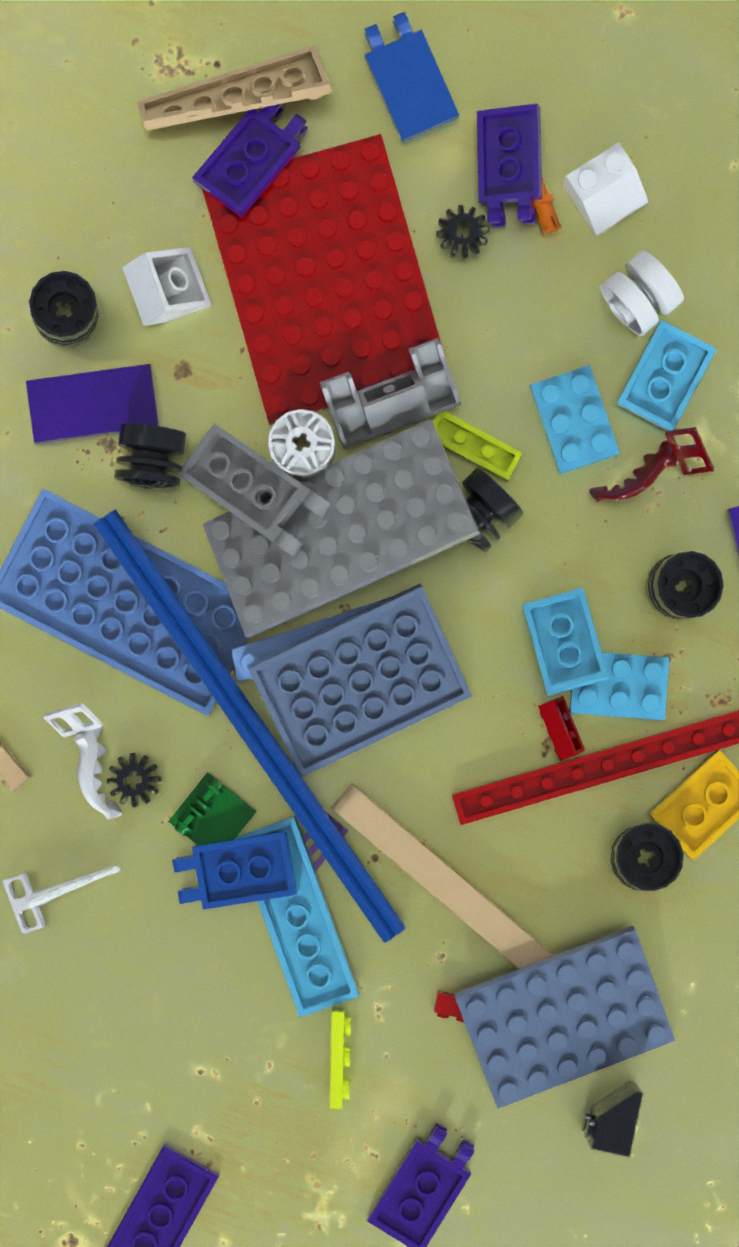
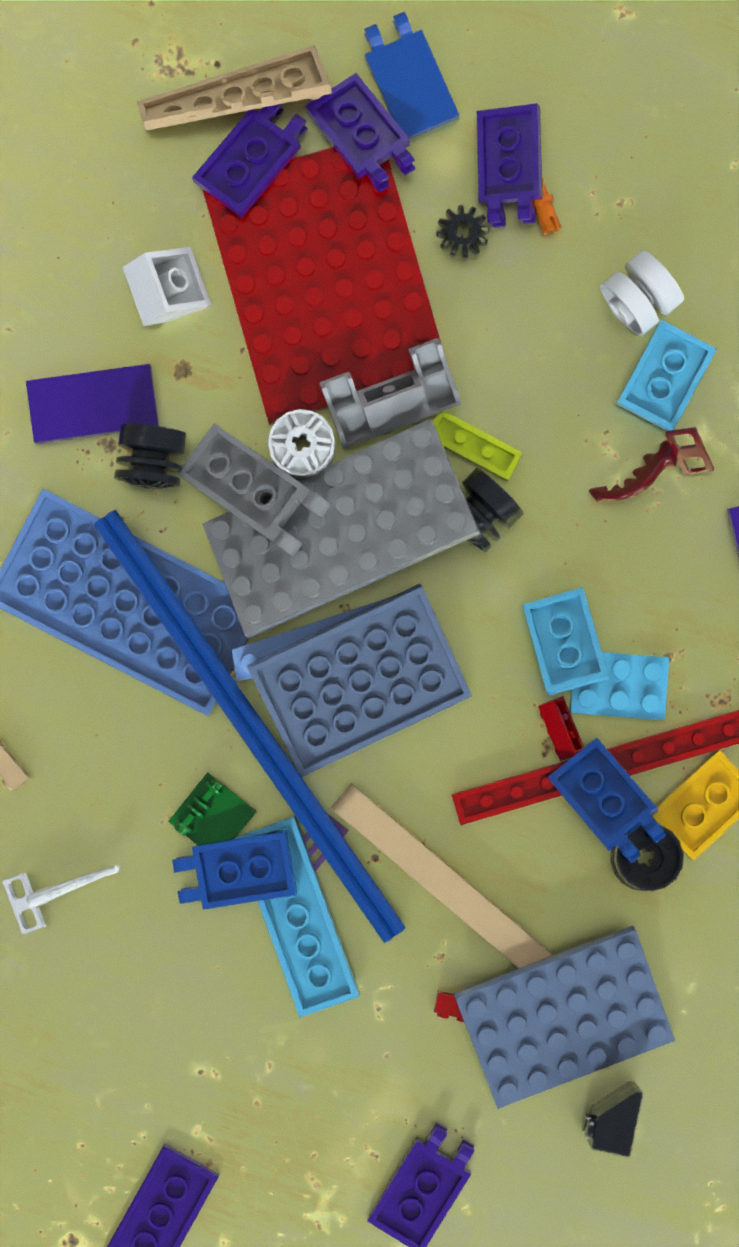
black wheel [29,271,99,347] -> none
white piece [43,703,122,820] -> none
black gear [107,753,161,807] -> none
neon yellow plate [330,1008,351,1109] -> none
medium azure plate [529,365,620,475] -> none
white slope [562,142,649,236] -> none
black wheel [646,551,724,619] -> none
none -> dark purple tile [305,73,416,193]
none -> blue tile [548,738,666,864]

